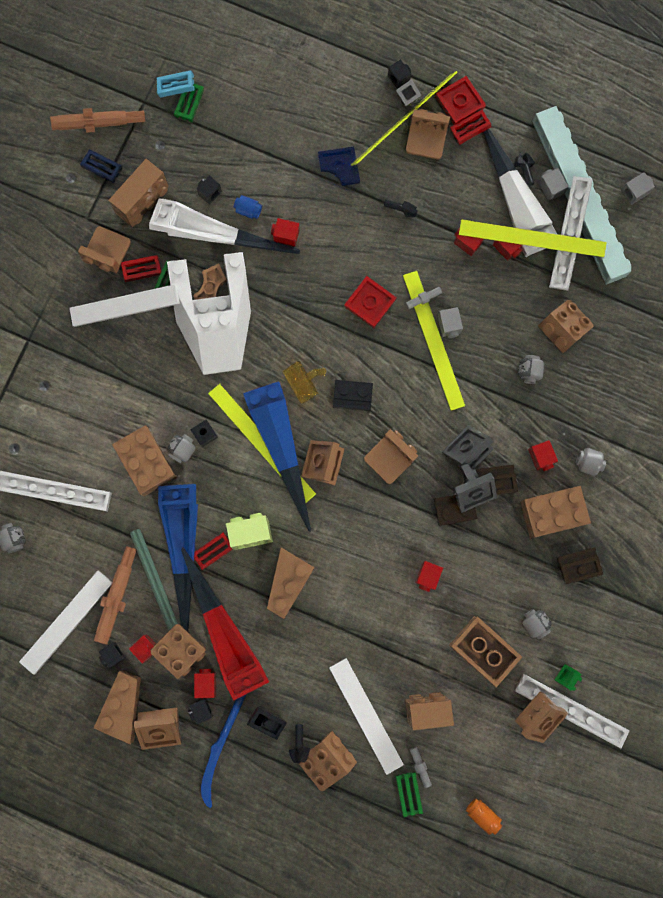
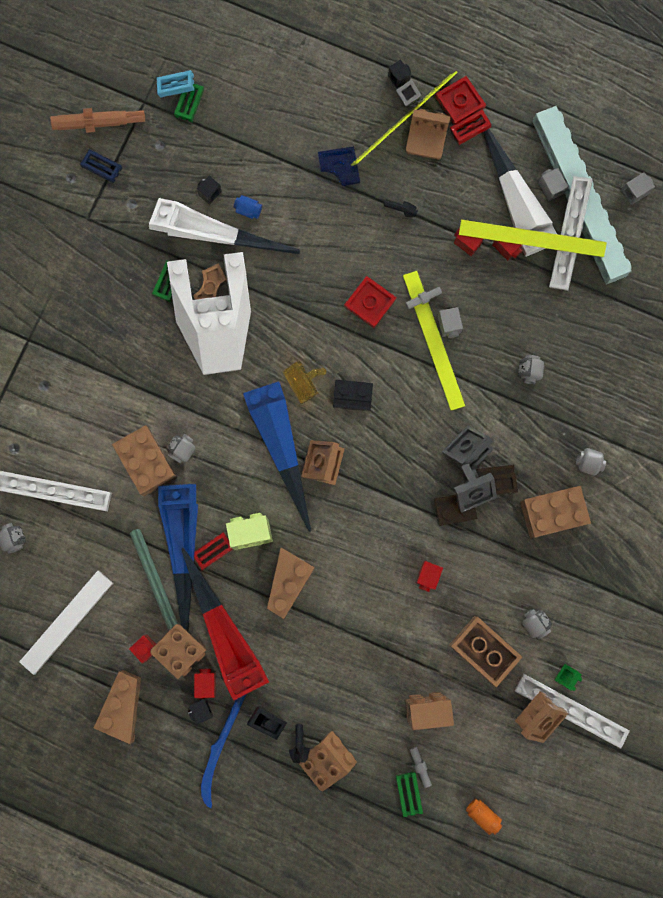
white tile [70,285,180,327] -> none
medium nougat bracket [78,226,131,274] -> none
nougat piece [94,546,137,645] -> none
black plate [99,642,126,668] -> none
medium nougat brick [109,159,169,228] -> none
red tile [121,255,162,282] -> none
medium nougat bracket [134,708,181,750] -> none
black plate [190,420,218,448] -> none
neon yellow piece [208,384,316,503] -> none
red brick [271,218,300,247] -> none
white tile [329,658,404,775] -> none
medium nougat bracket [364,429,418,484] -> none
black bar [514,152,535,186] -> none
red brick [528,440,558,472] -> none
medium nougat bracket [538,300,593,353] -> none
dark brown plate [557,547,604,585] -> none

